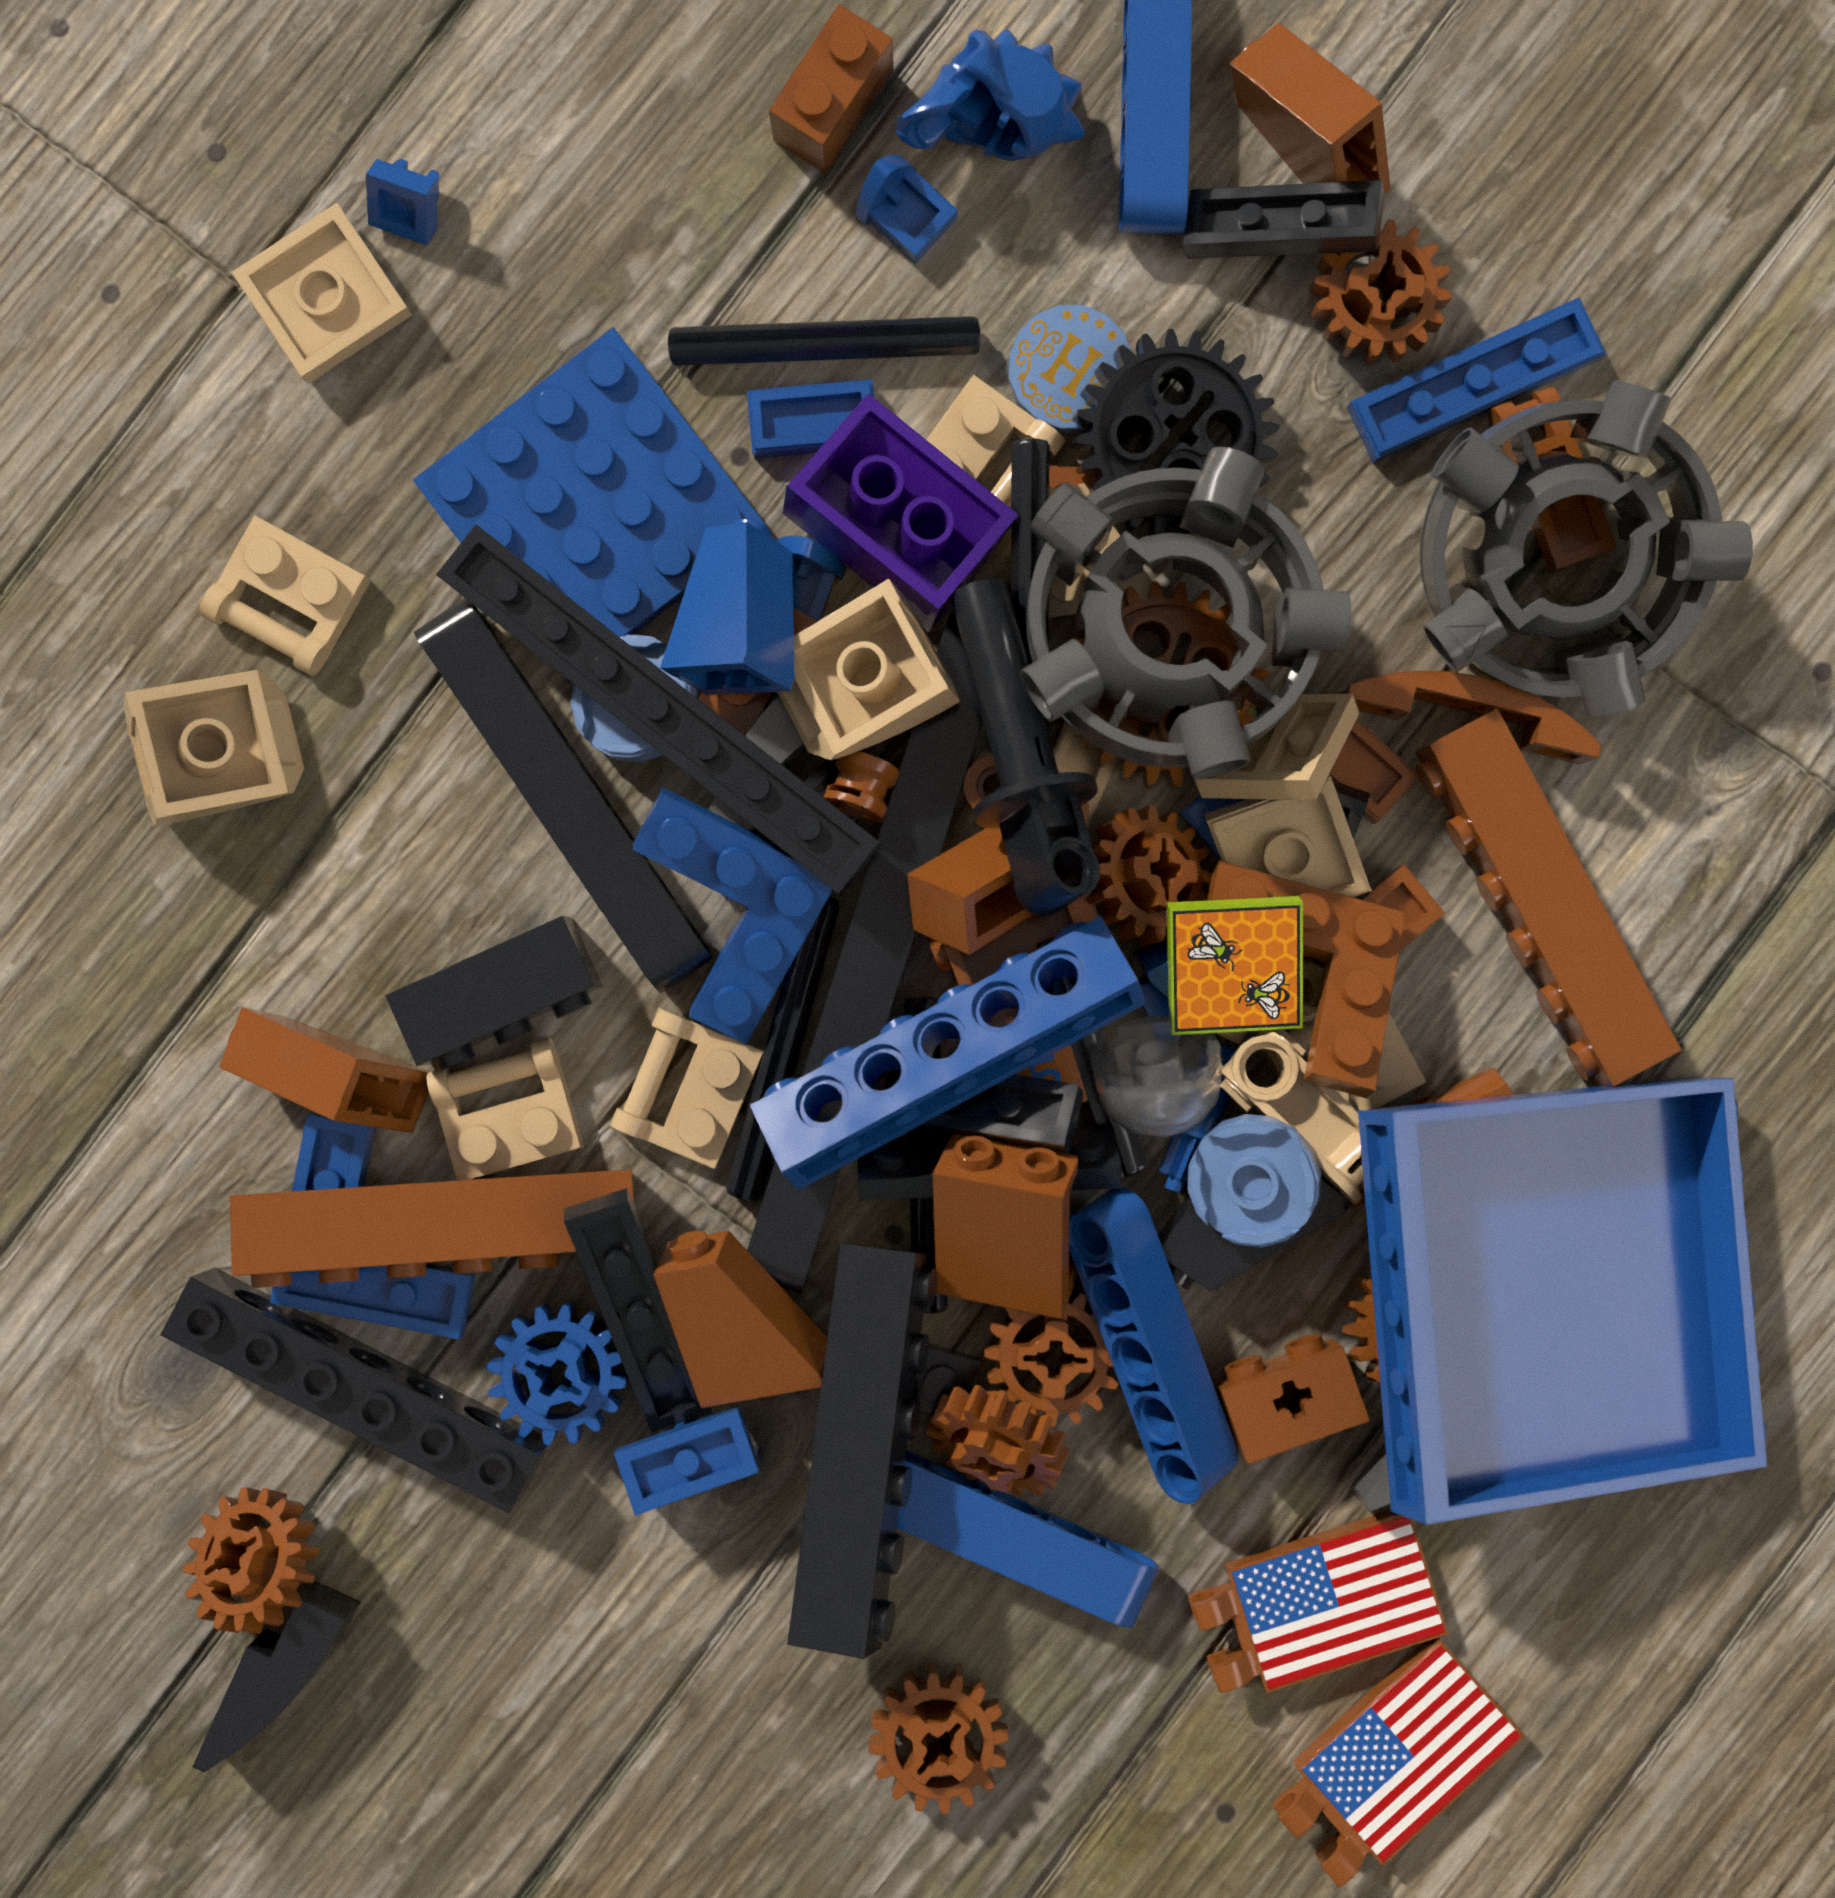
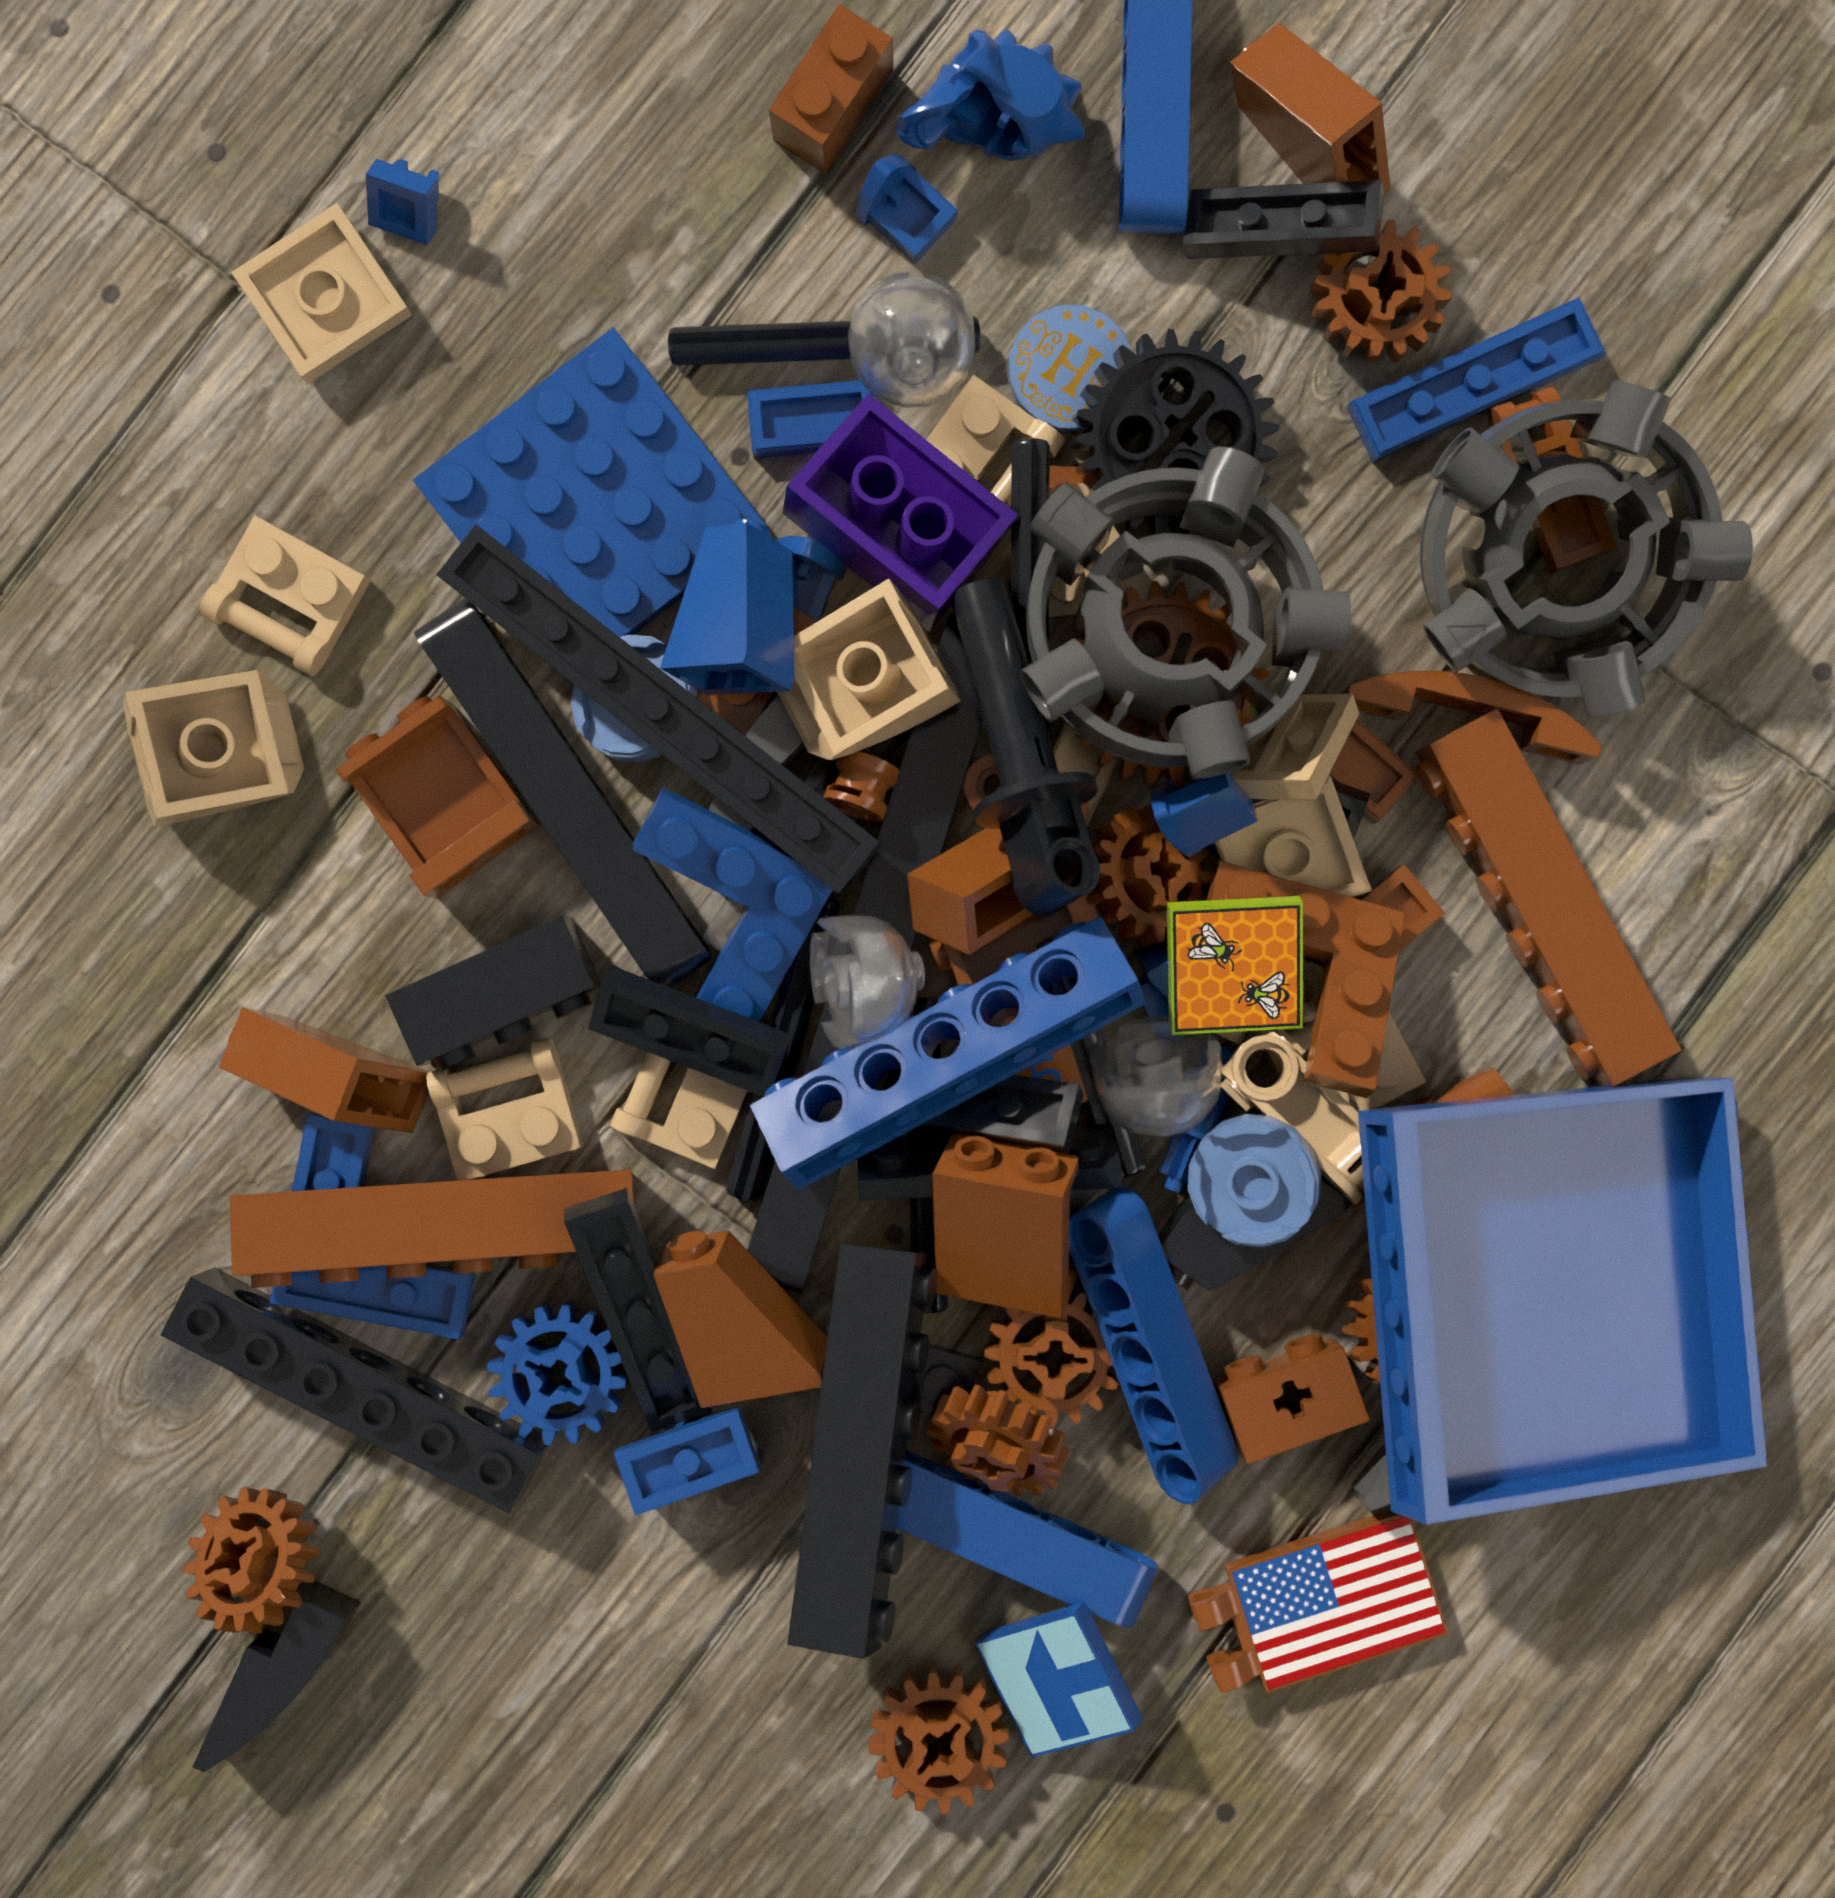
tile [1272,1638,1525,1888] -> none
none -> dark orange panel [336,696,540,899]
none -> black plate [588,965,793,1097]
none -> clear cylinder [810,915,925,1049]
none -> clear cylinder [848,272,975,408]
none -> tile [974,1602,1143,1757]
none -> blue tile [1150,773,1258,857]

